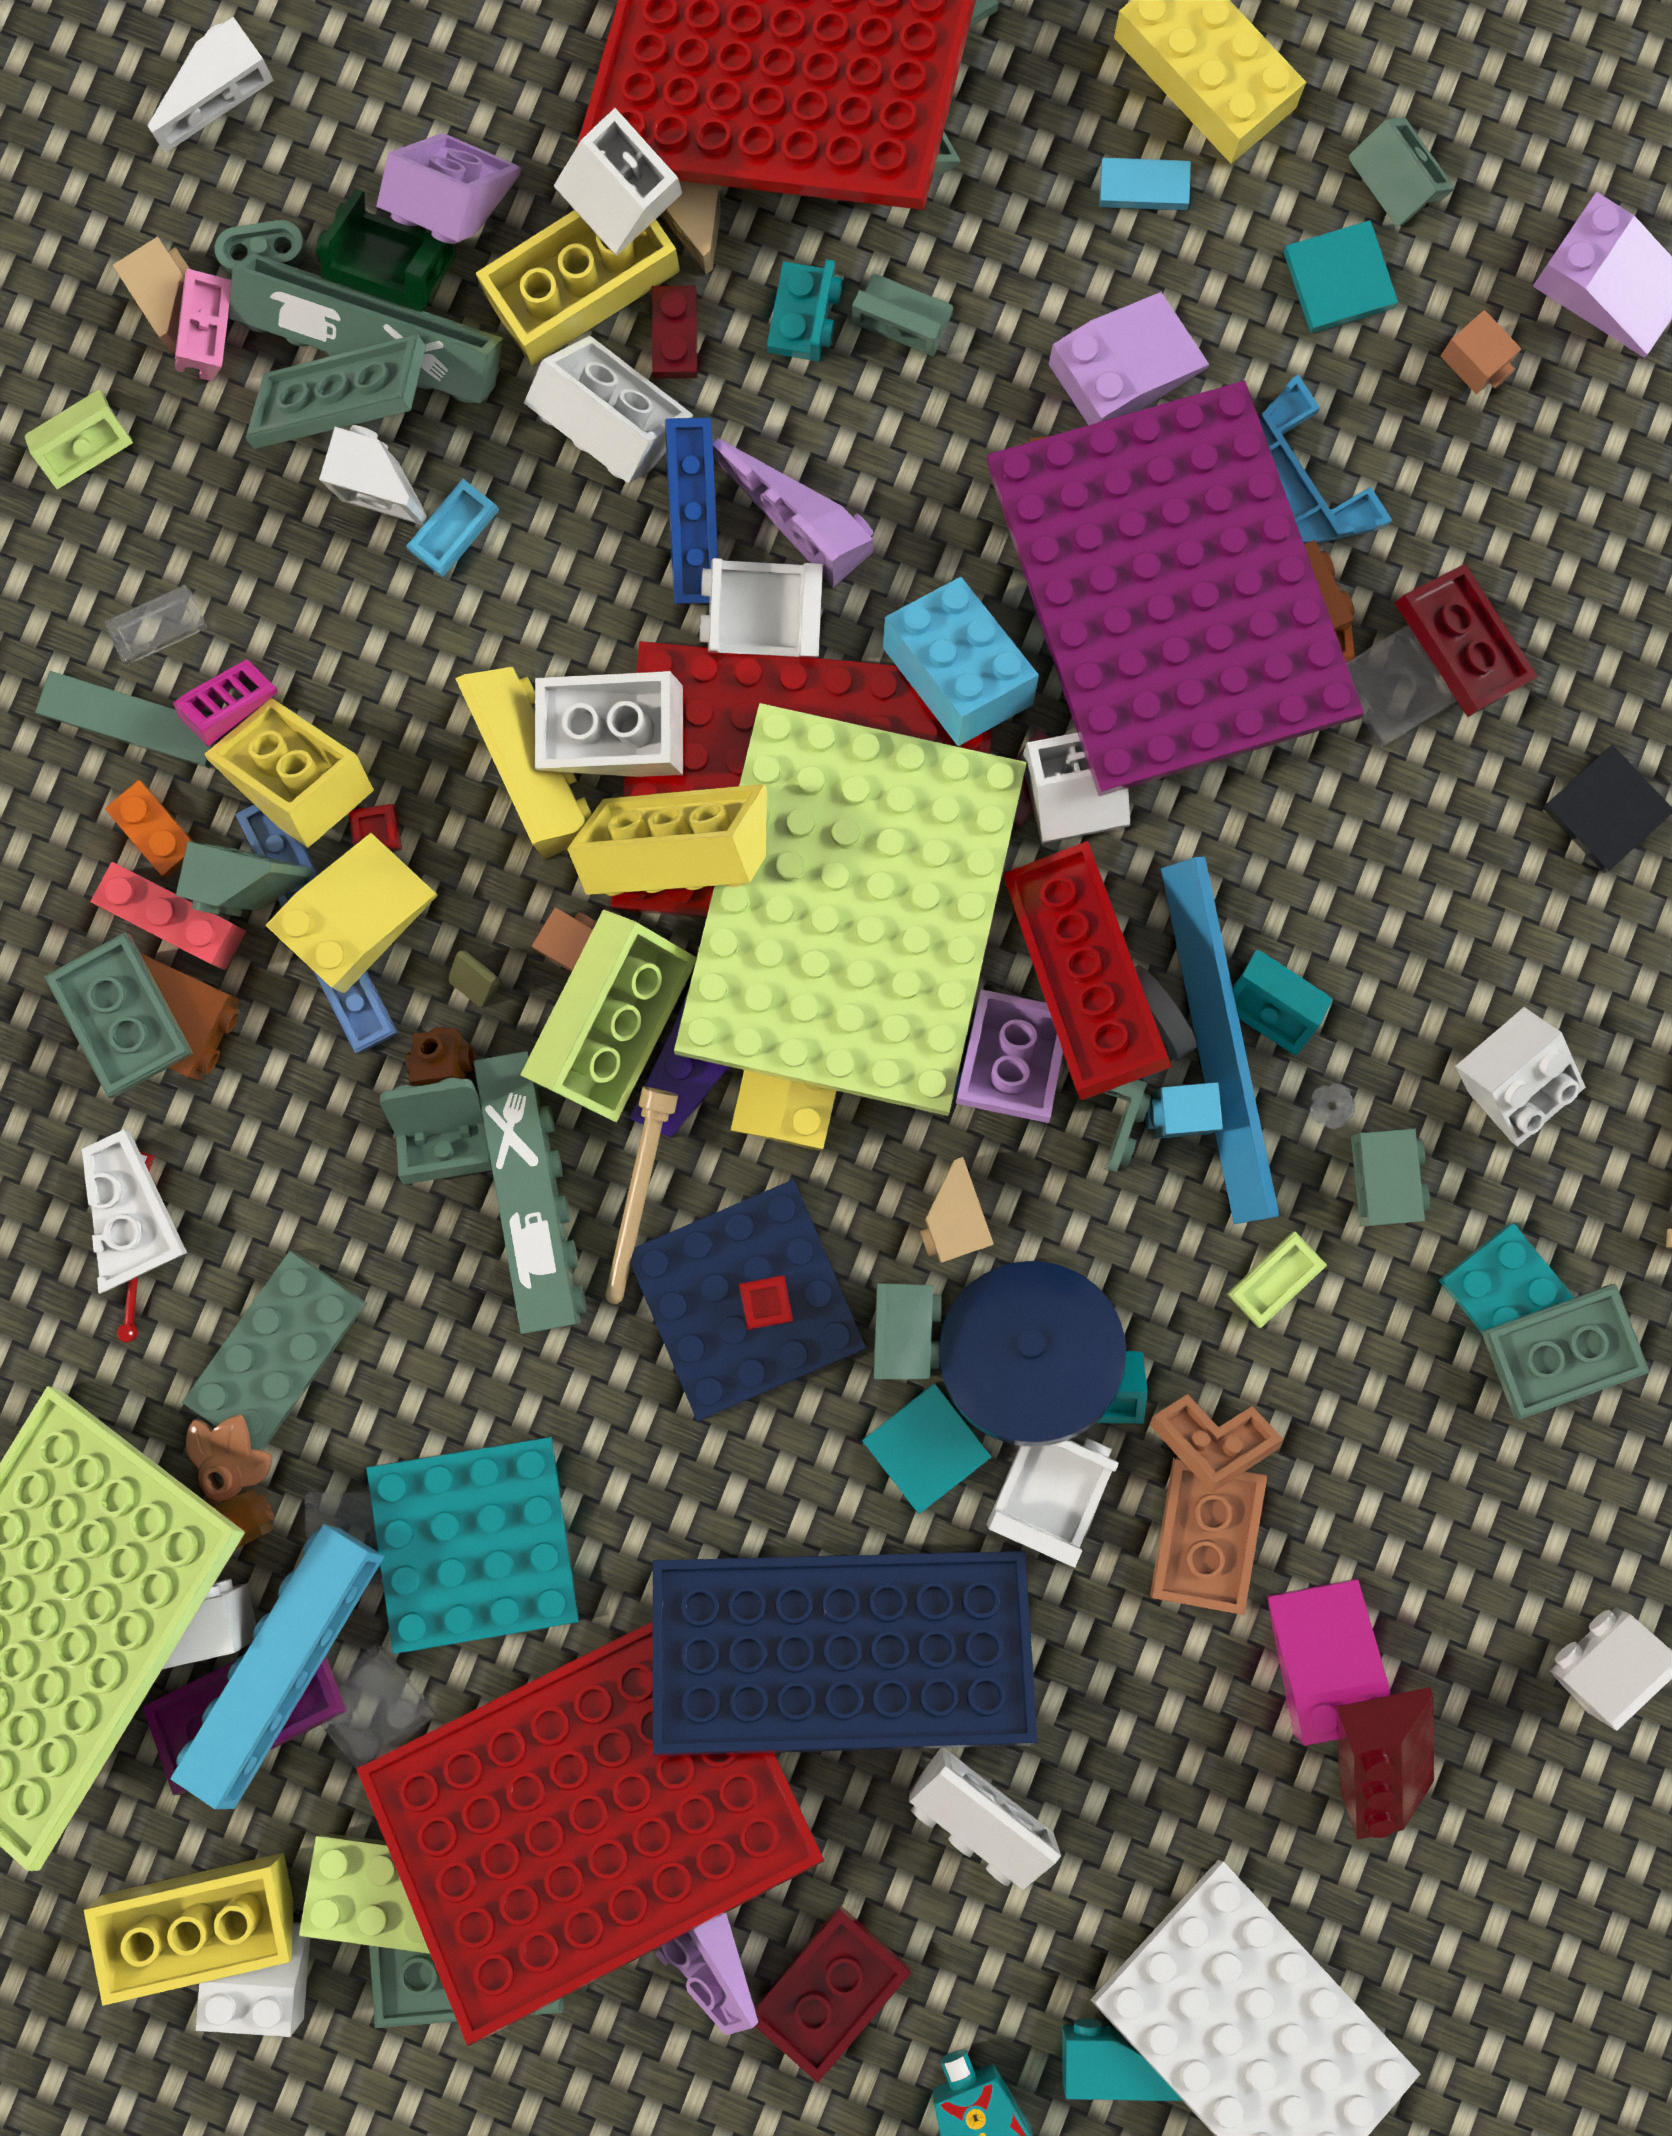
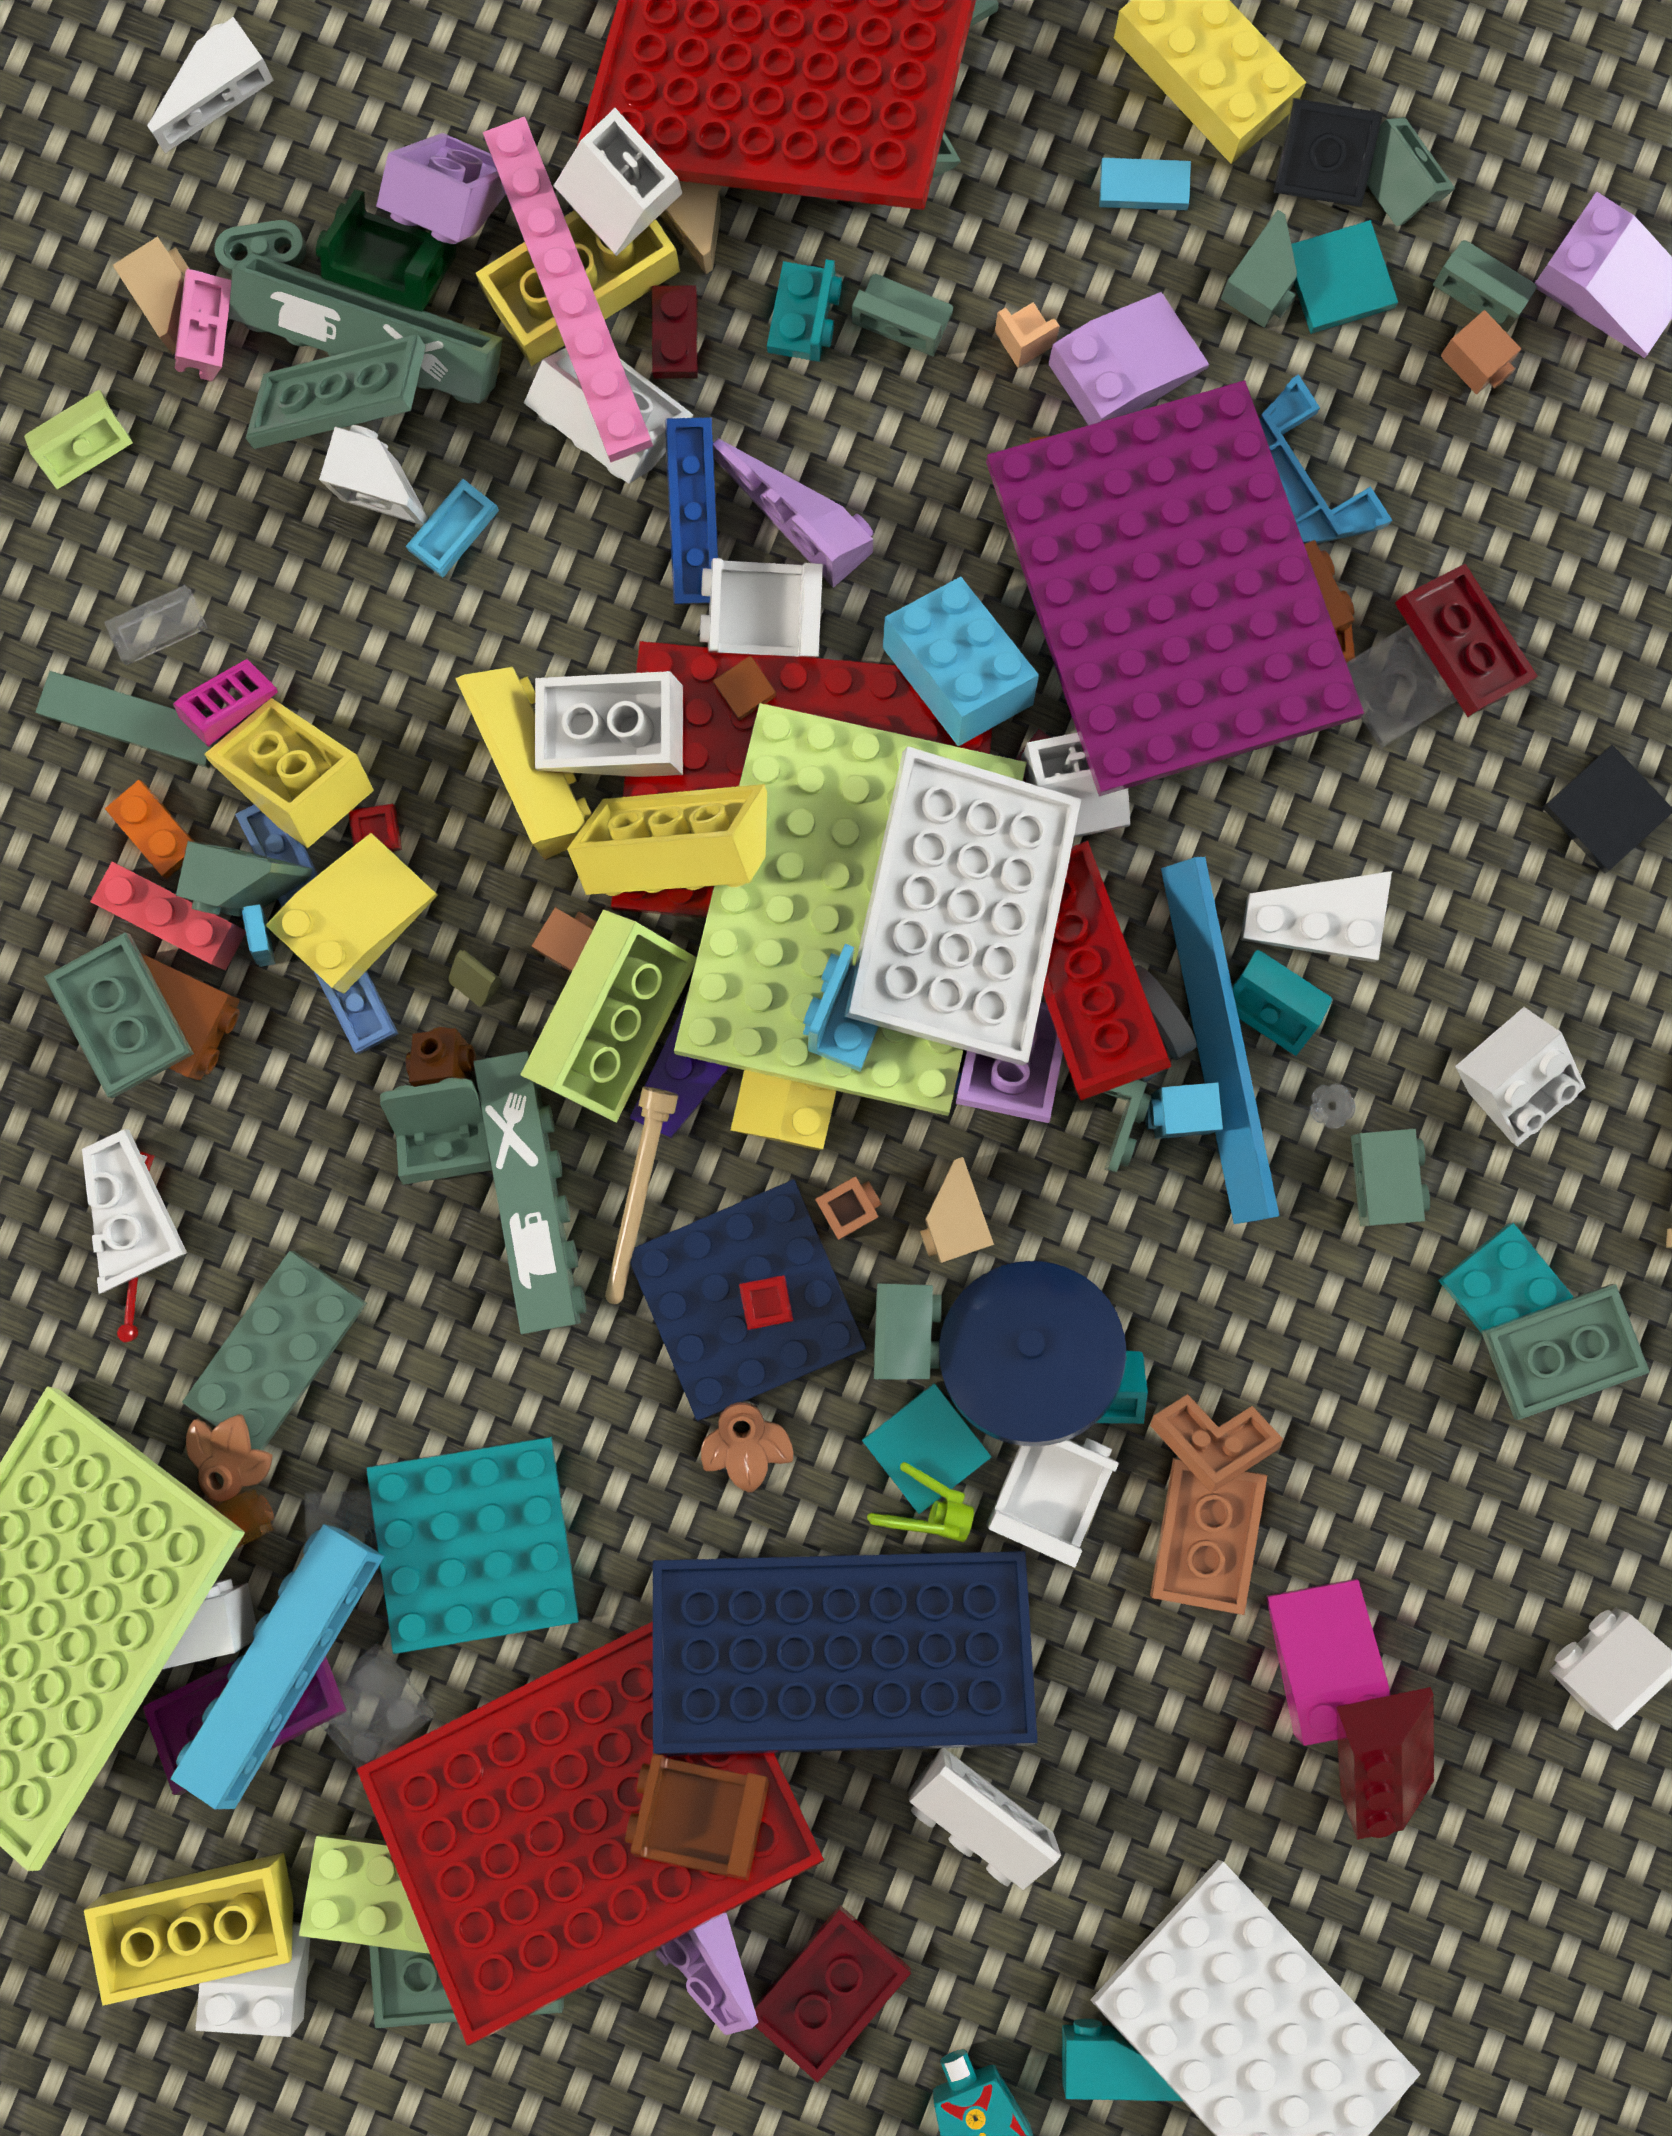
yellowish green tile [1227,1232,1327,1328] -> none
none -> medium azure tile [242,904,276,967]
none -> bright pink plate [483,116,653,463]
none -> dark orange panel [625,1753,769,1881]
none -> nougat plate [701,1402,793,1492]
none -> dark orange tile [713,656,777,721]
none -> medium azure bracket [803,944,879,1072]
none -> nougat brick [815,1176,882,1240]
none -> white plate [844,747,1081,1066]
none -> lime plant [867,1462,974,1542]
none -> light nougat panel [995,302,1060,368]
none -> sand green slope [1221,210,1297,328]
none -> white wing [1240,871,1392,962]
none -> black tile [1273,98,1383,207]
none -> sand green panel [1433,240,1537,332]

